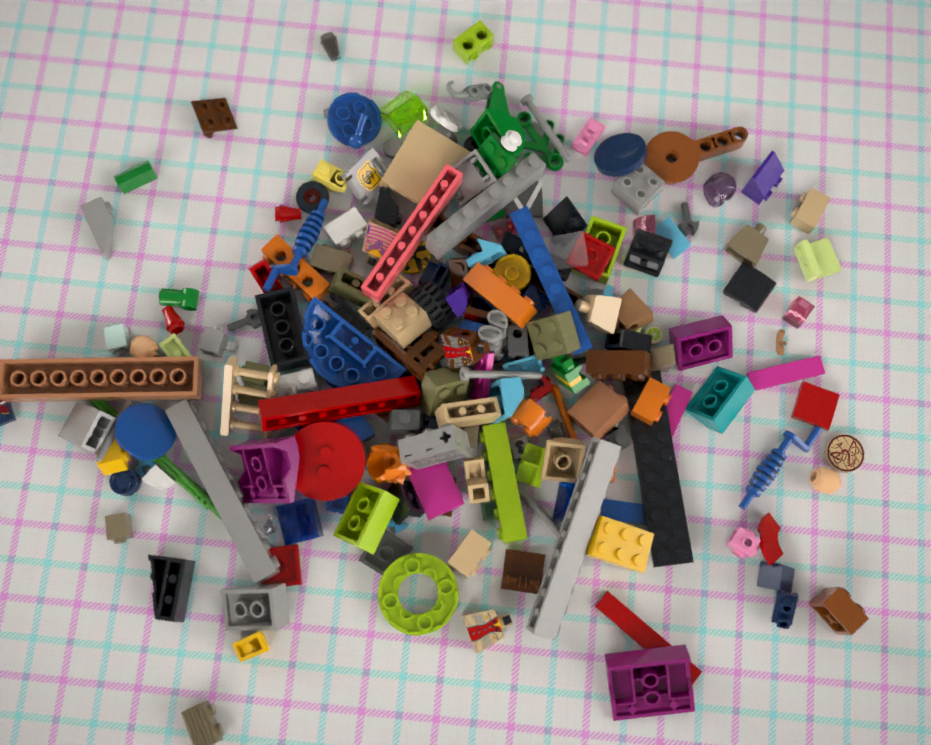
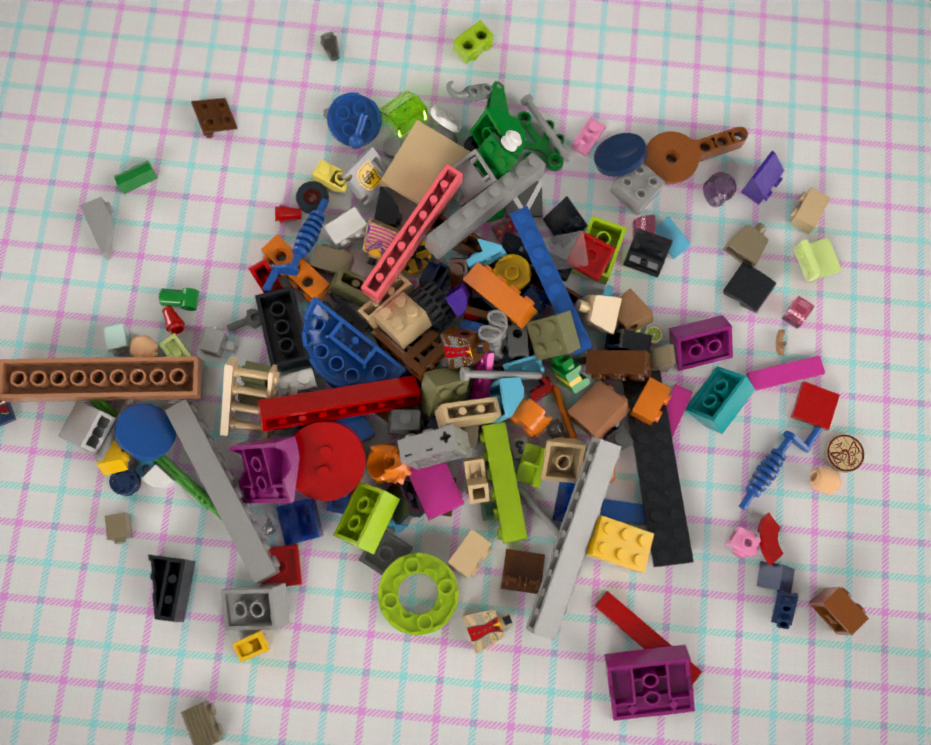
dark grey bar [678,202,699,237] -> none

